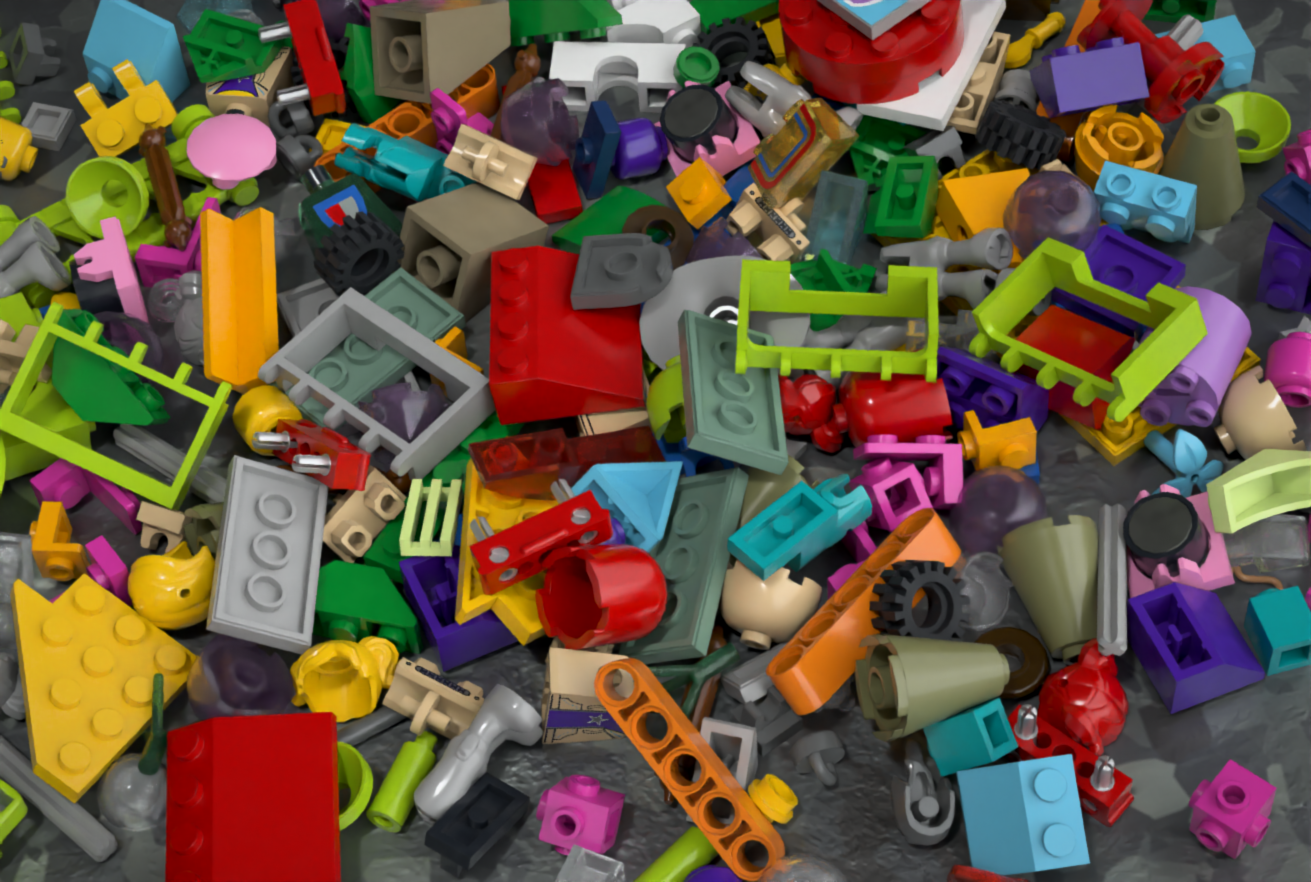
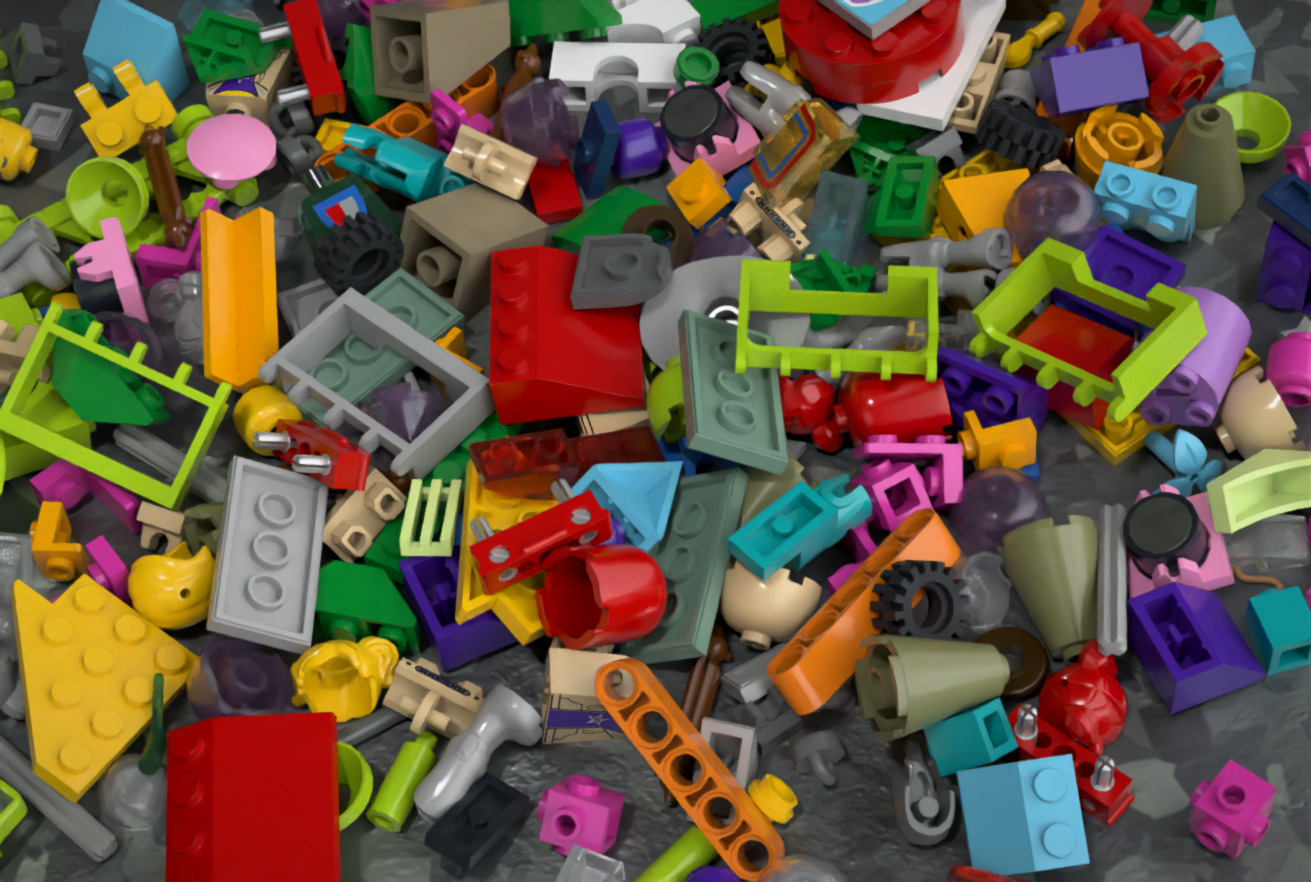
clear green plant [648,642,740,719] -> none

